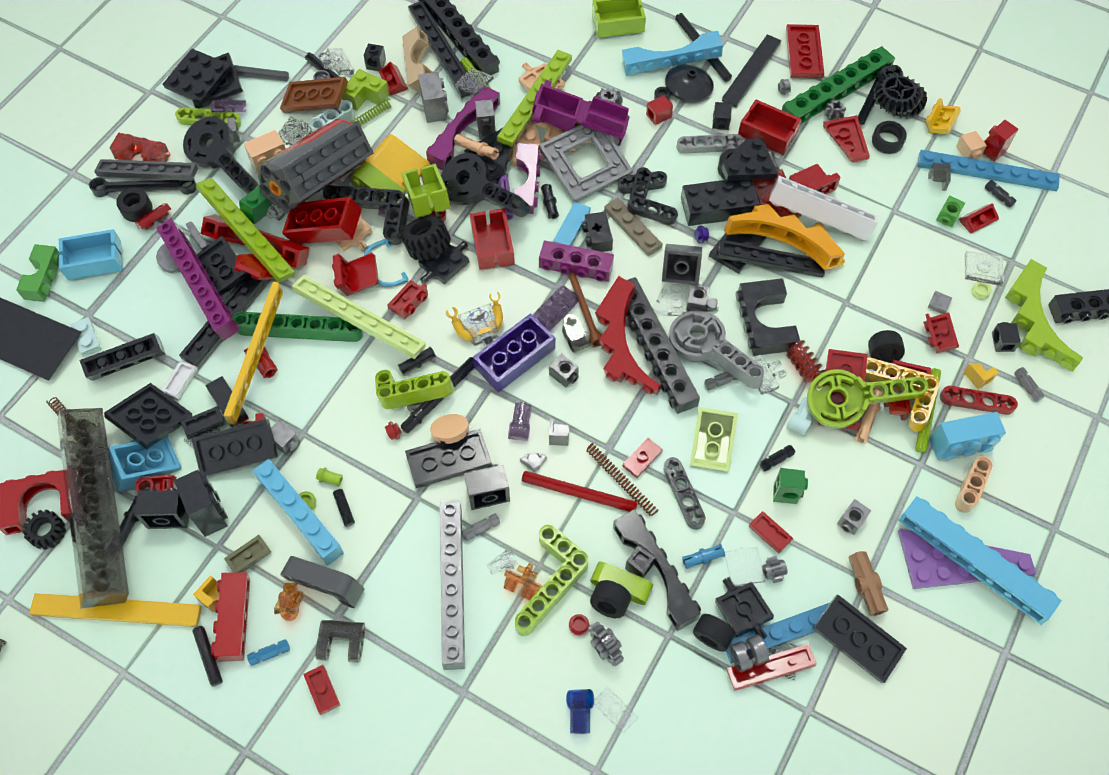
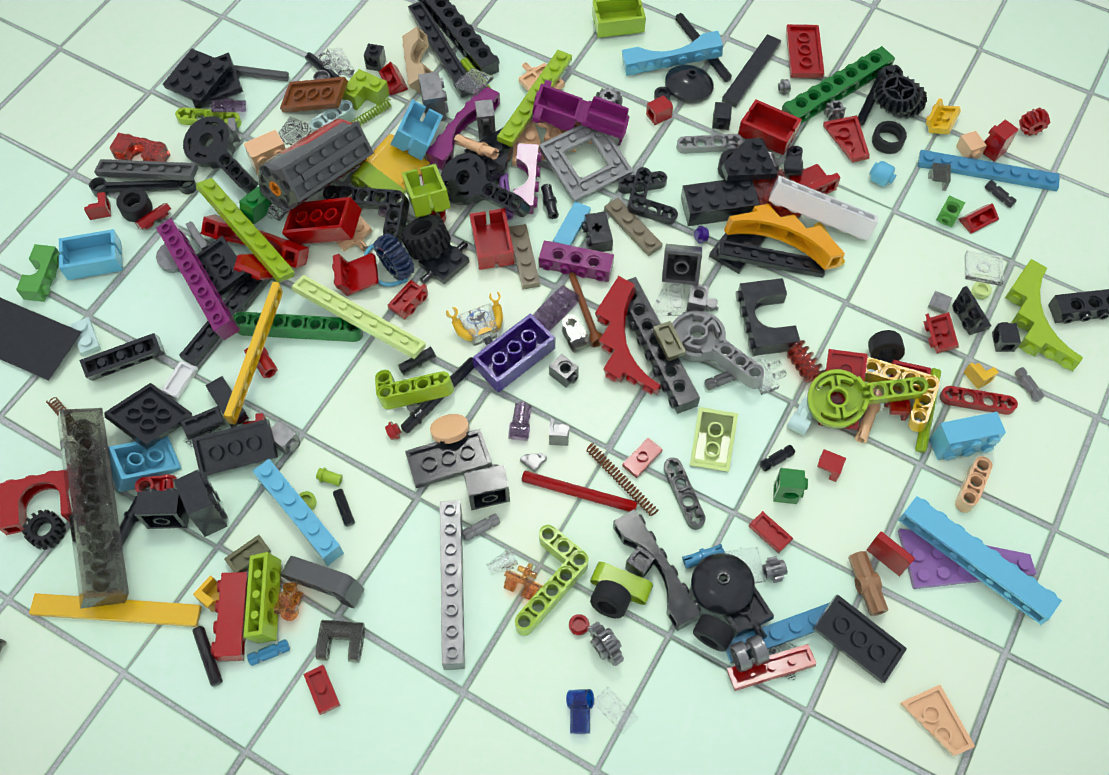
flat silver brick [837,499,872,535] -> none
none -> red panel [84,192,111,220]
none -> lime brick [244,552,282,644]
none -> dark blue gear [373,233,415,280]
none -> medium azure piece [390,99,443,161]
none -> dark tan plate [509,224,540,290]
none -> olive plate [653,321,686,361]
none -> black dish [691,553,755,615]
none -> black piece [784,145,803,176]
none -> red panel [817,449,846,482]
none -> red tile [866,531,915,577]
none -> medium azure head [869,161,897,187]
none -> light nougat wing [900,684,975,757]
none -> black bracket [952,286,992,335]
none -> red gear [1019,107,1051,136]

